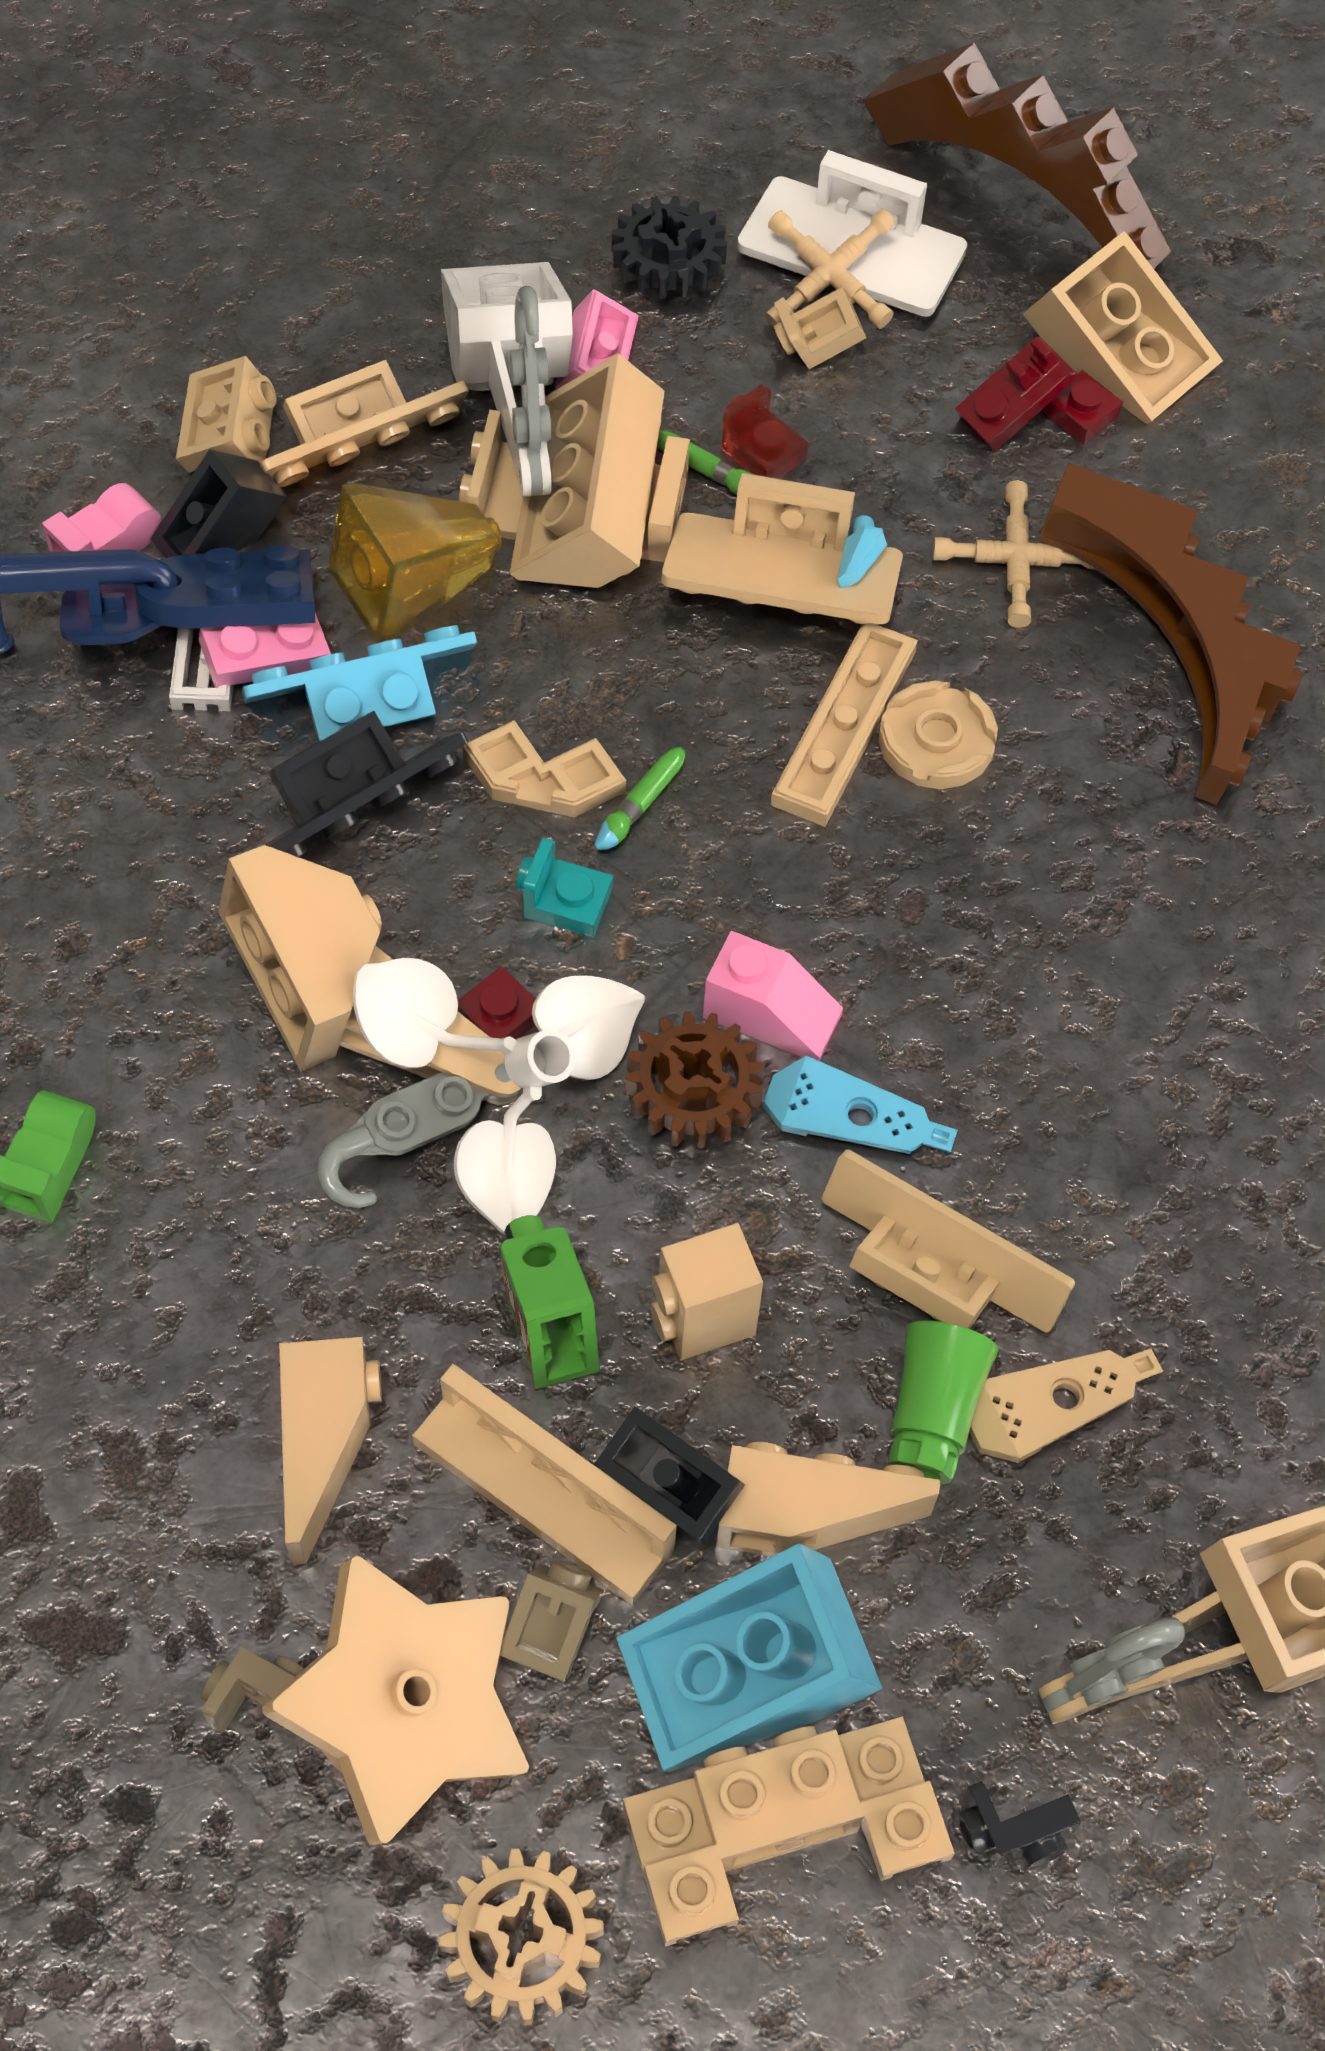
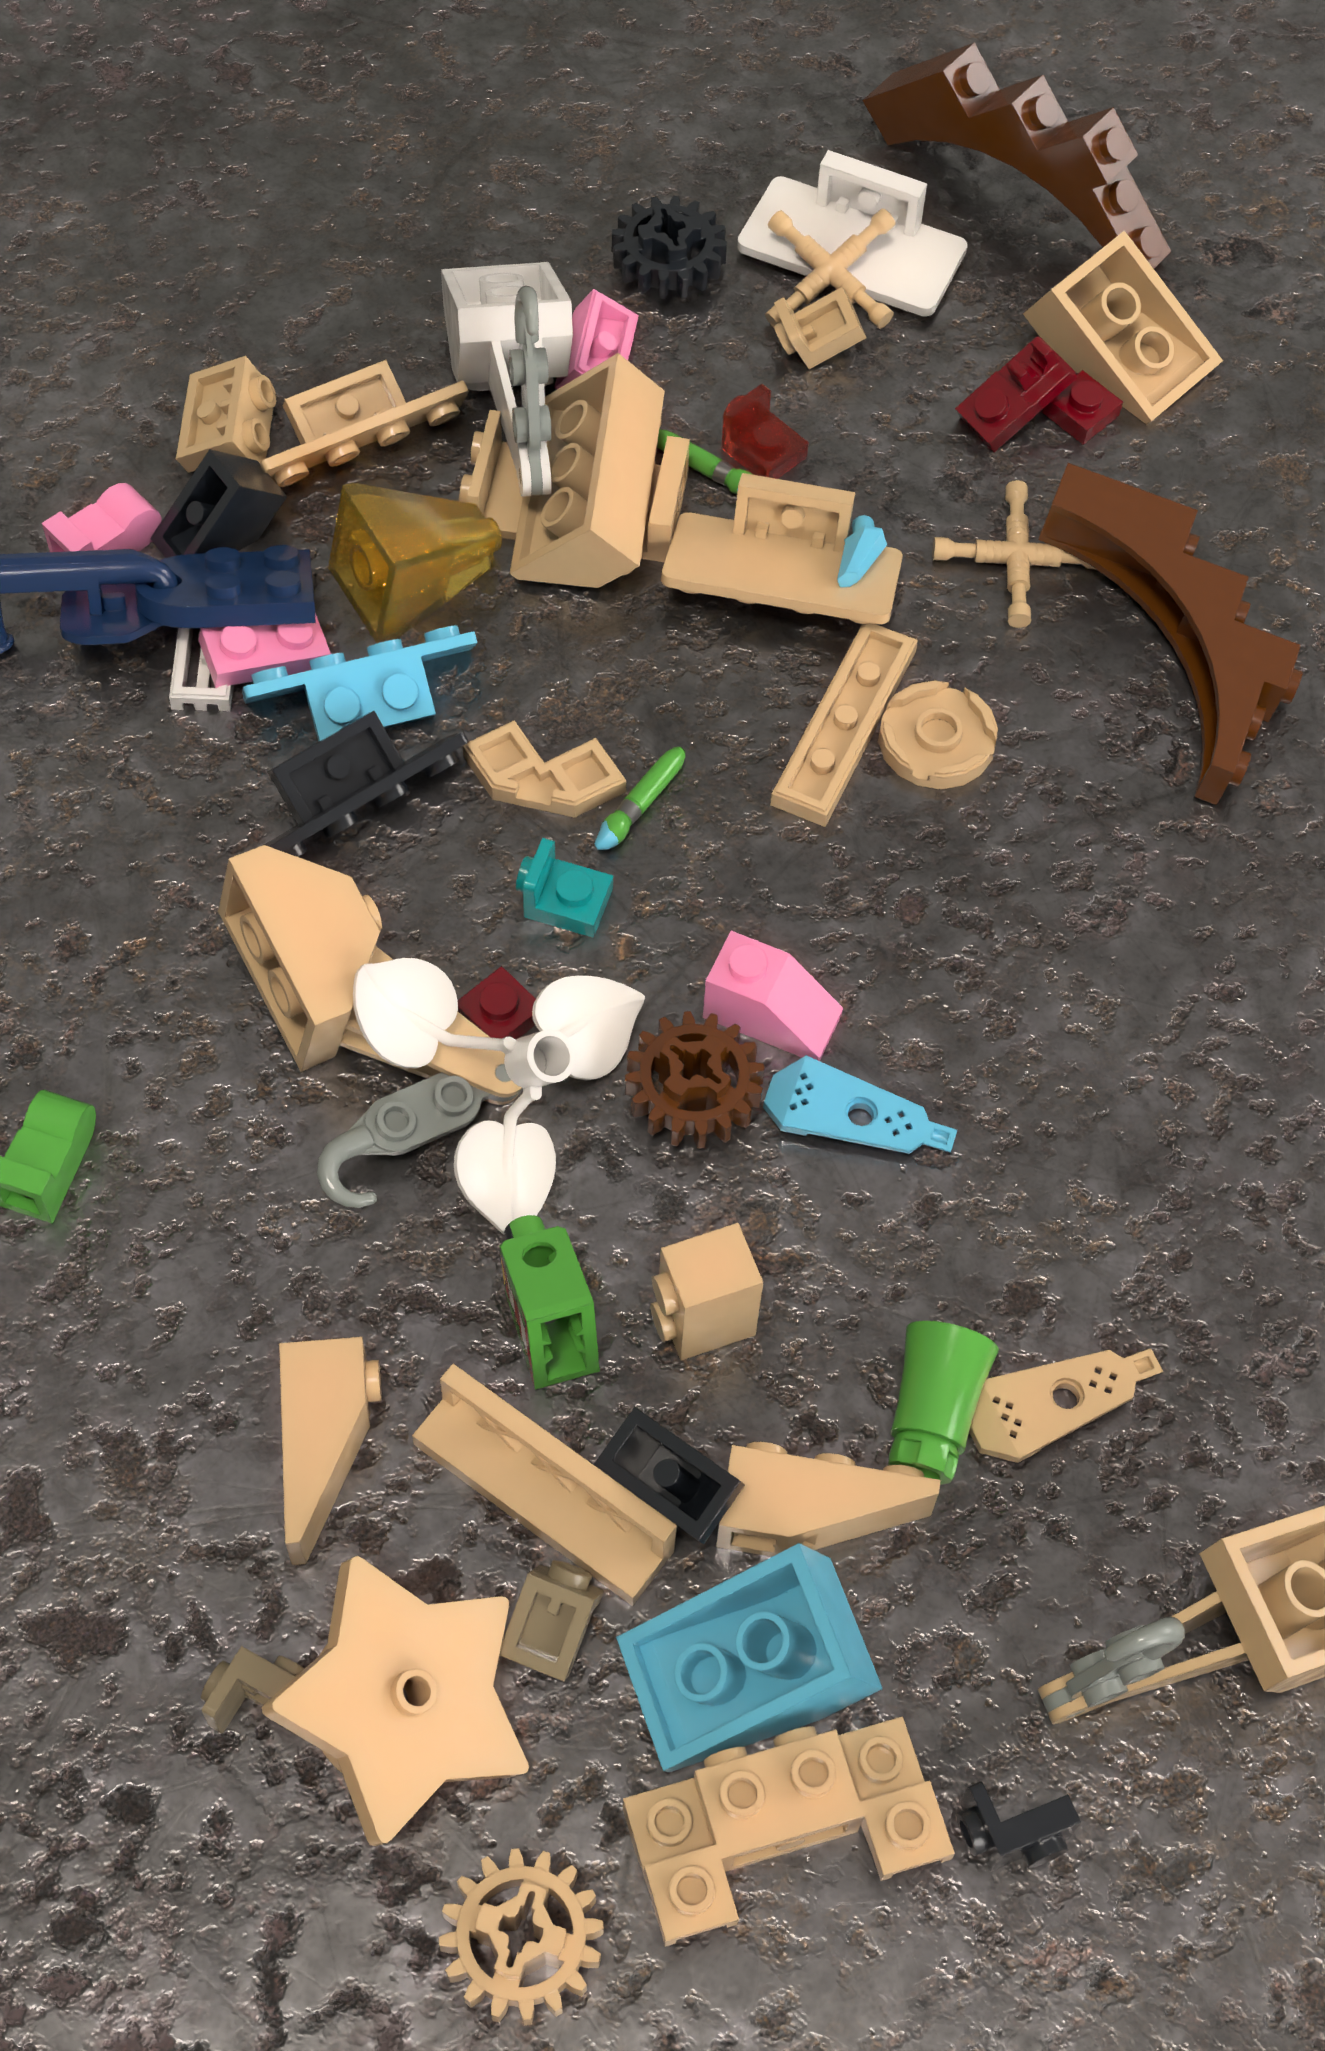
tan bracket [822,1150,1075,1332] -> none

